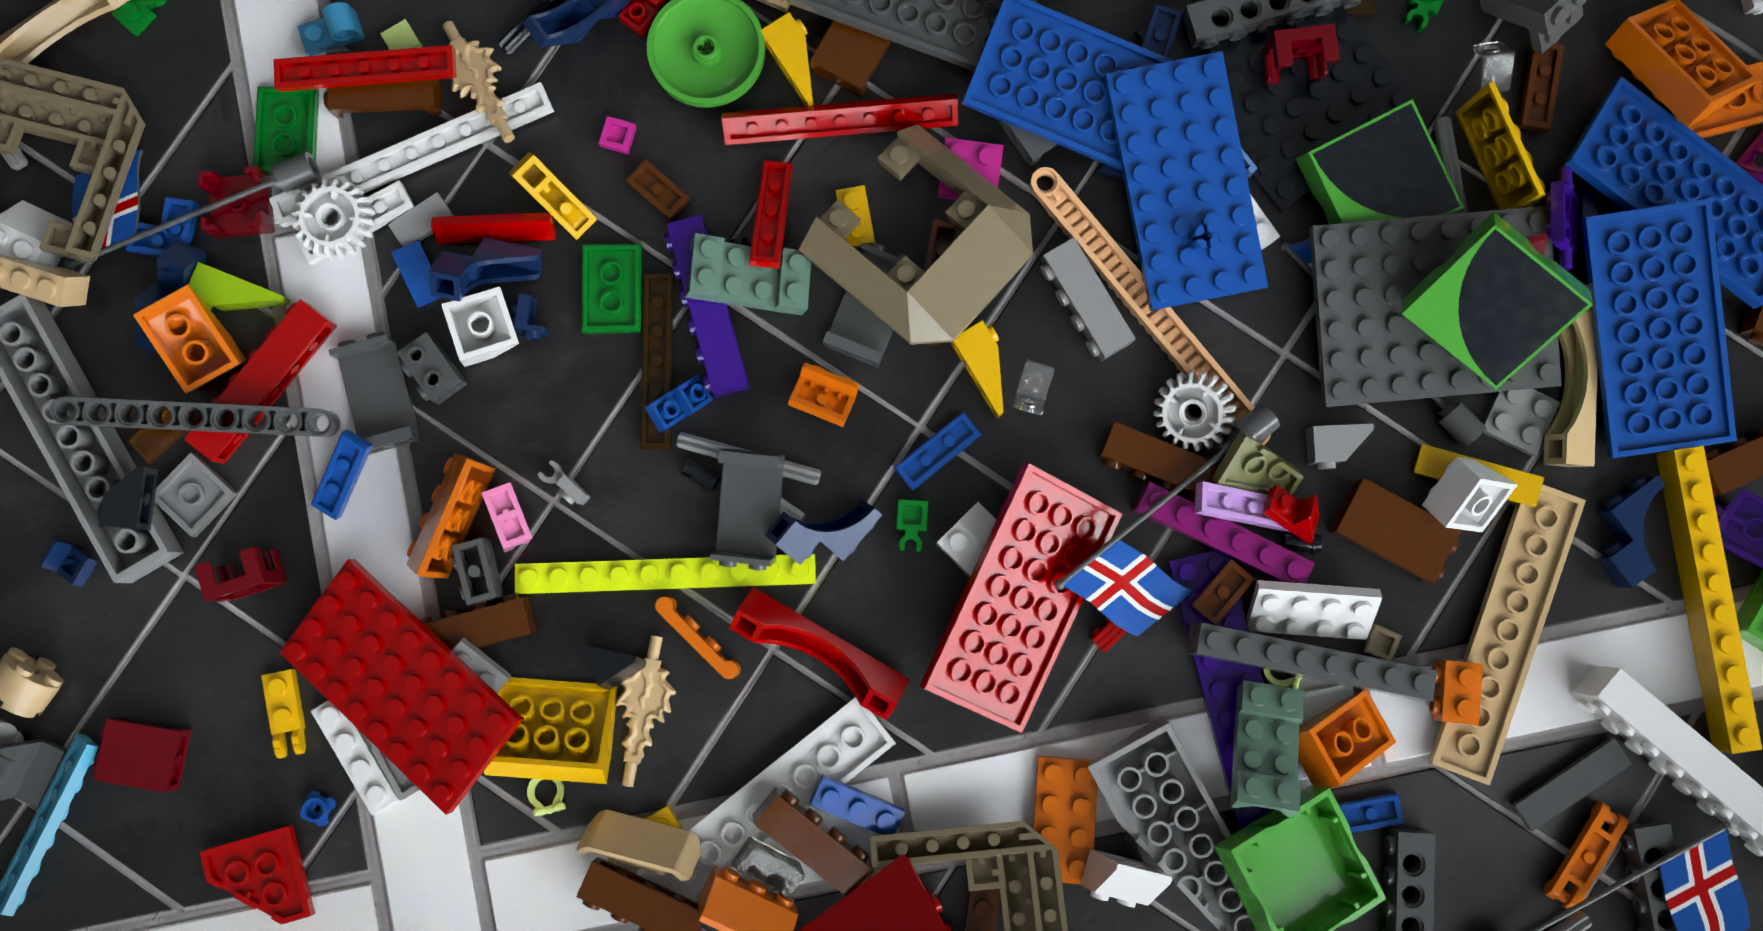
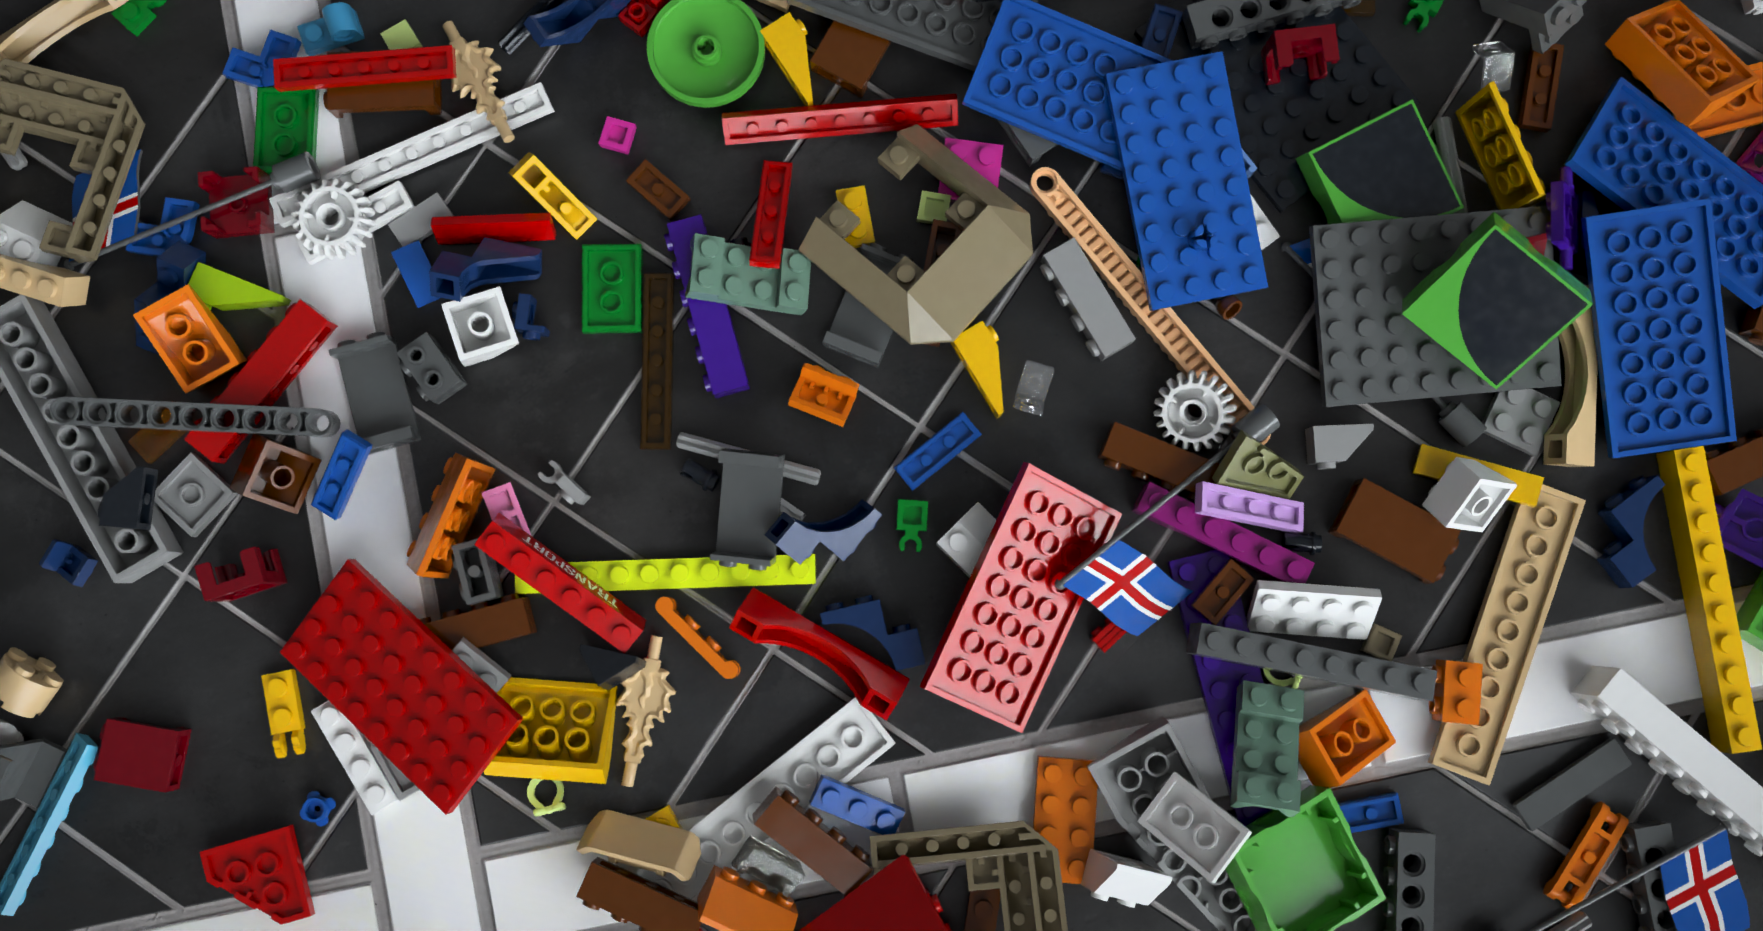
blue slope [644,375,713,433] -> none
red slope [1262,485,1319,544] -> none
none -> blue plate [222,30,302,88]
none -> reddish brown slope [229,434,322,515]
none -> red brick [474,513,647,654]
none -> dark blue arch [820,595,926,671]
none -> yellowish green plate [917,190,951,224]
none -> white plate [1137,771,1252,883]
none -> reddish brown hinge [1216,295,1243,320]

